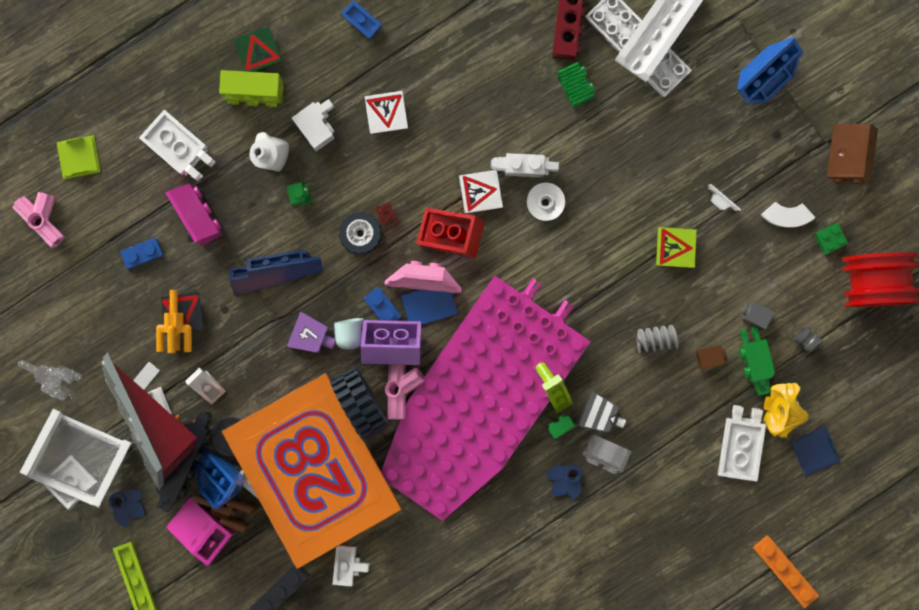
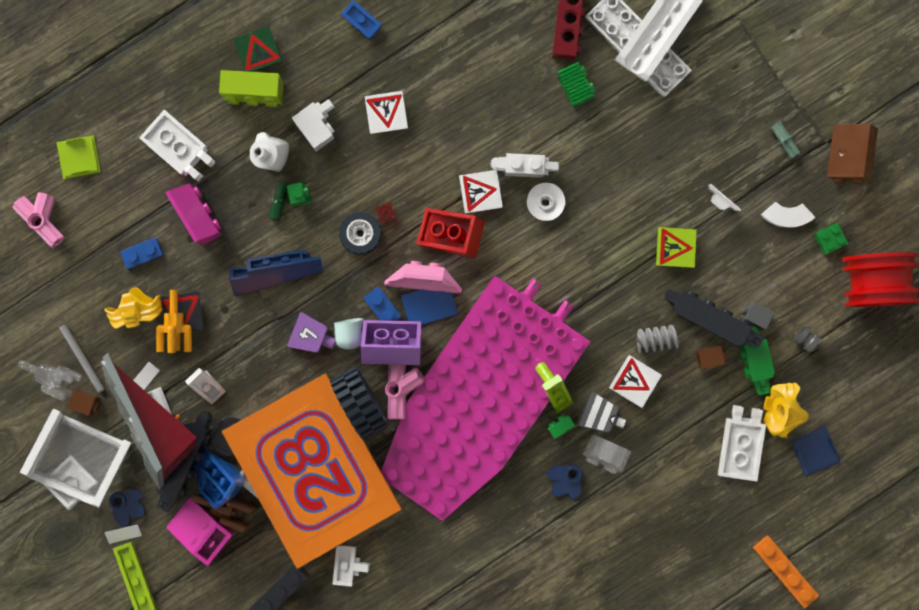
blue wedge [737,37,803,104] -> none
none -> light grey bar [59,324,105,393]
none -> reddish brown brick [67,390,101,416]
none -> yellow piece [105,287,163,329]
none -> white sticker [105,524,142,544]
none -> dark green piece [269,181,289,221]
none -> white piece [609,355,662,408]
none -> black hinge [664,289,764,348]
none -> sand green axle [771,121,800,158]

